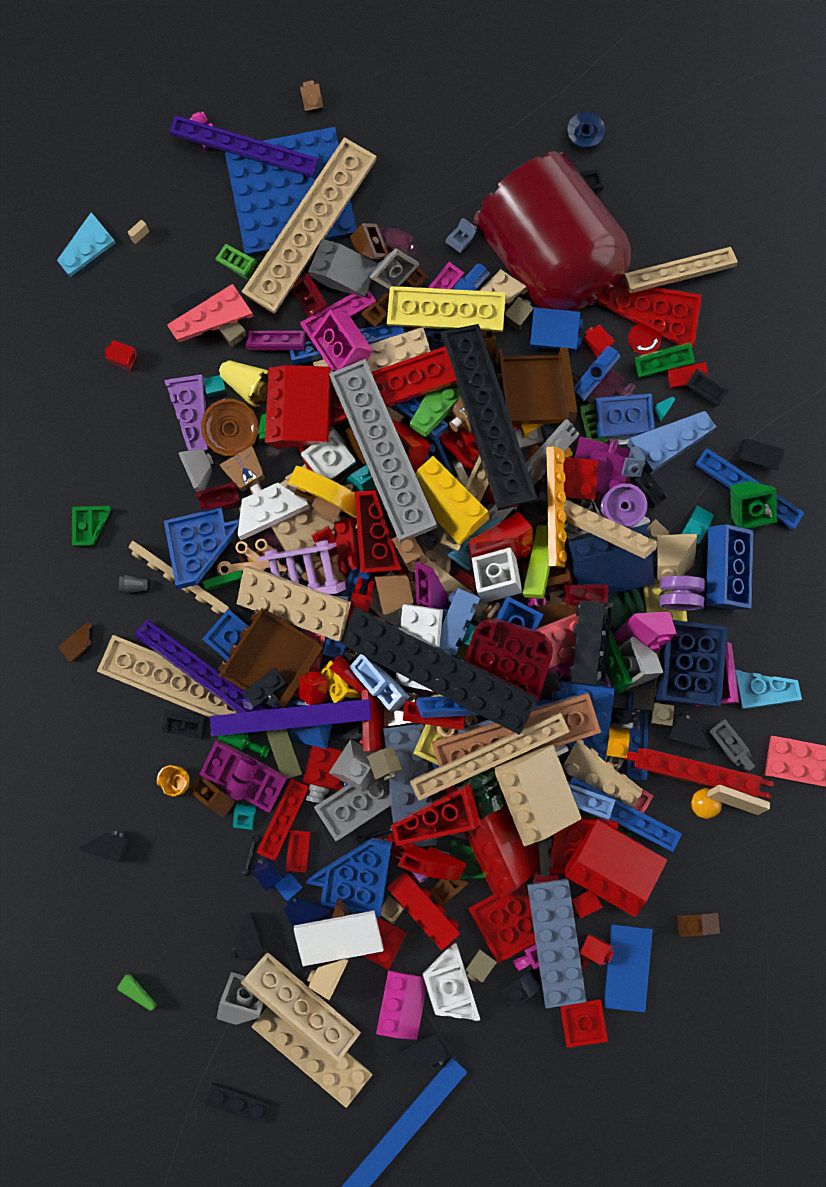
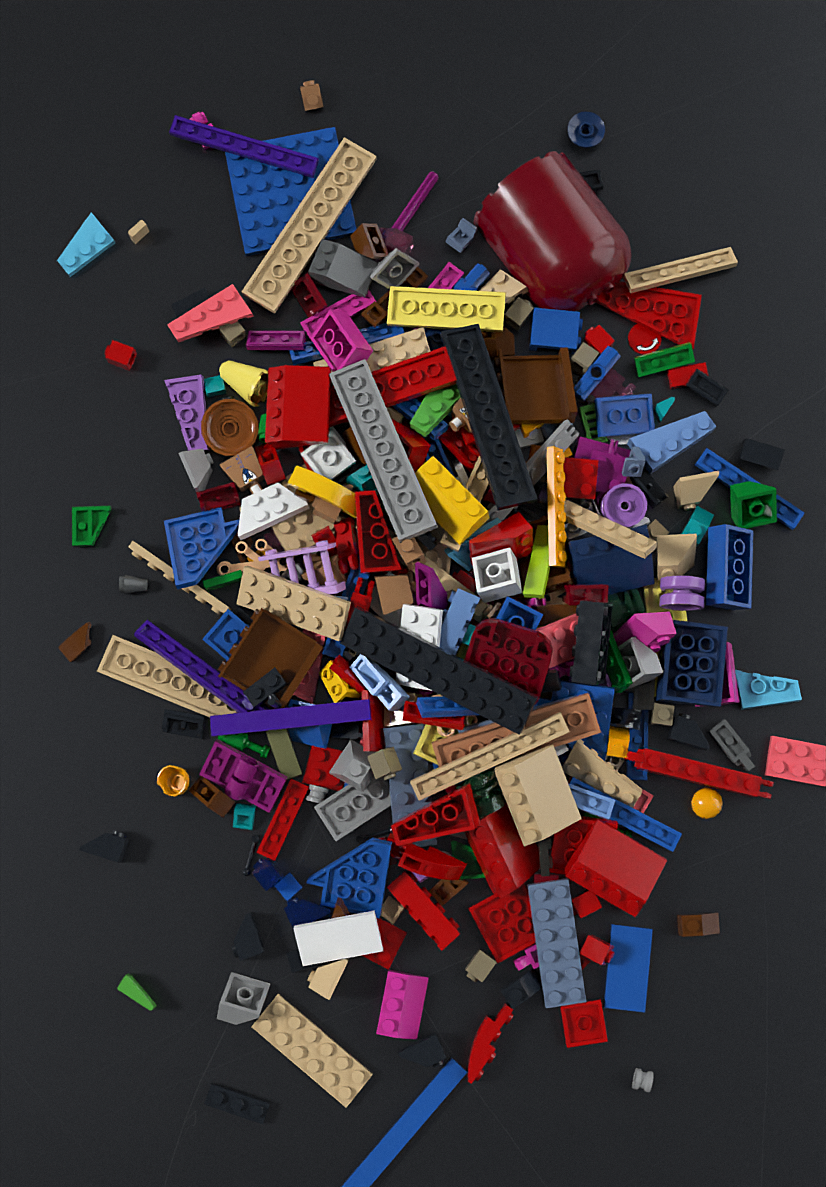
bright green slope [215,244,259,280] -> none
tan plate [241,952,361,1065] -> none
red tile [286,830,311,873] -> none
red brick [299,671,328,705] -> none
white wing [423,943,480,1021] -> none
tan tile [707,785,770,815] -> none
none -> red slope [254,443,286,485]
none -> magenta axle [391,171,438,236]
none -> red slope [467,1003,514,1084]
none -> reddish brown slope [495,326,515,356]
none -> dark tan brick [570,342,599,377]
none -> light grey wheel [632,1068,653,1092]
none -> tan slope [673,471,719,511]

